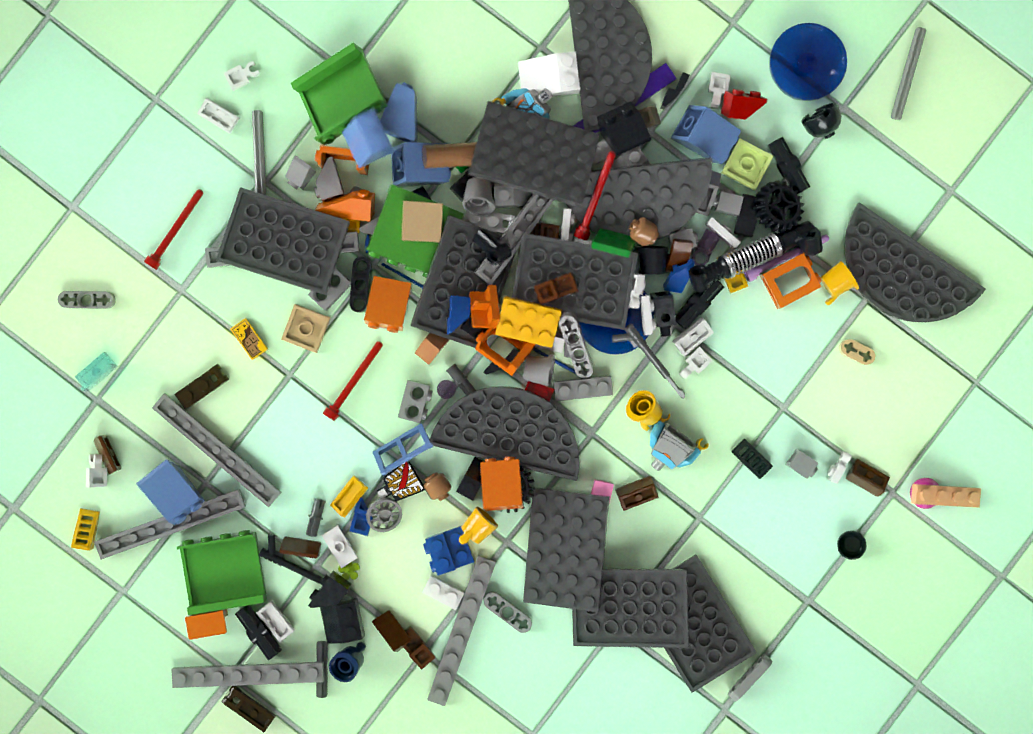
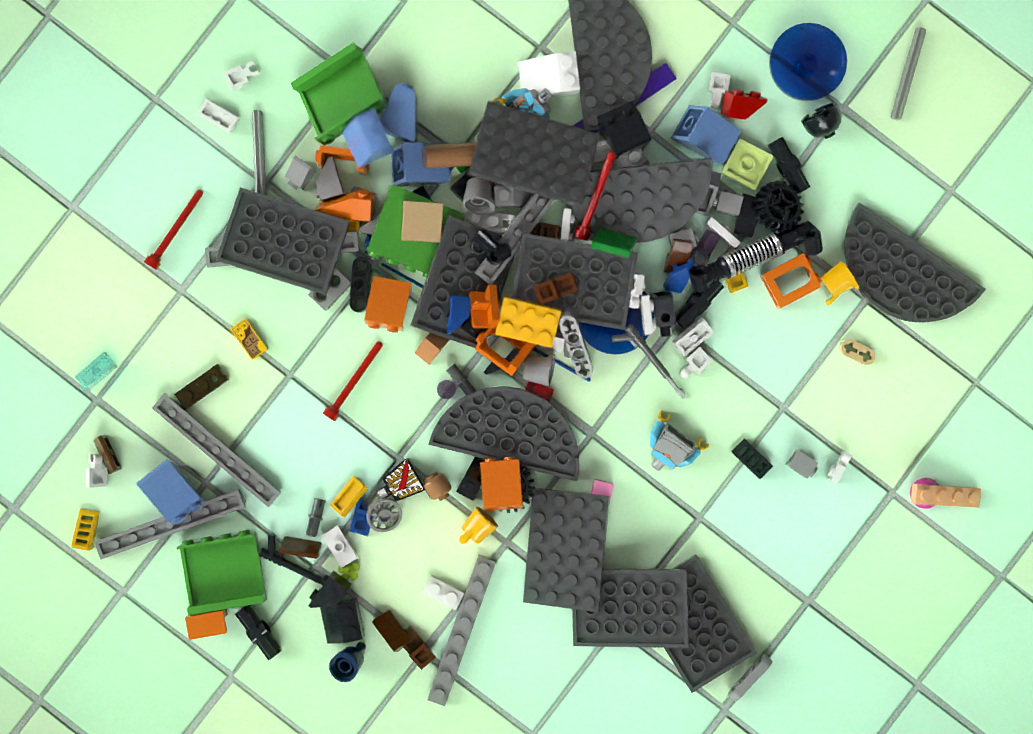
light grey beam [58,291,116,309] -> none
light grey plate [171,661,325,688] -> none
dark brown plate [221,686,276,733] -> none
white plate [256,600,296,642] -> none
tan tile [281,304,331,353] -> none
dark grey axle [316,641,328,698] -> none
medium blue window [372,423,433,476] -> none
light grey brick [398,380,433,423] -> none
blue plate [423,525,474,576] -> none
light grey beam [484,591,532,633] -> none
light grey plate [554,375,613,401] -> none
reddish brown slope [615,476,659,511] -> none
yellow hat [626,390,662,431] -> none
medium nougat head [629,217,659,246] -> none
black hat [635,246,668,275] -> none
dark tan slope [639,106,661,128] -> none
black slope [660,72,690,110] -> none
lavender piece [744,234,829,282] -> none
black hair [837,530,867,560] -> none
reddish brown slope [846,458,890,497] -> none

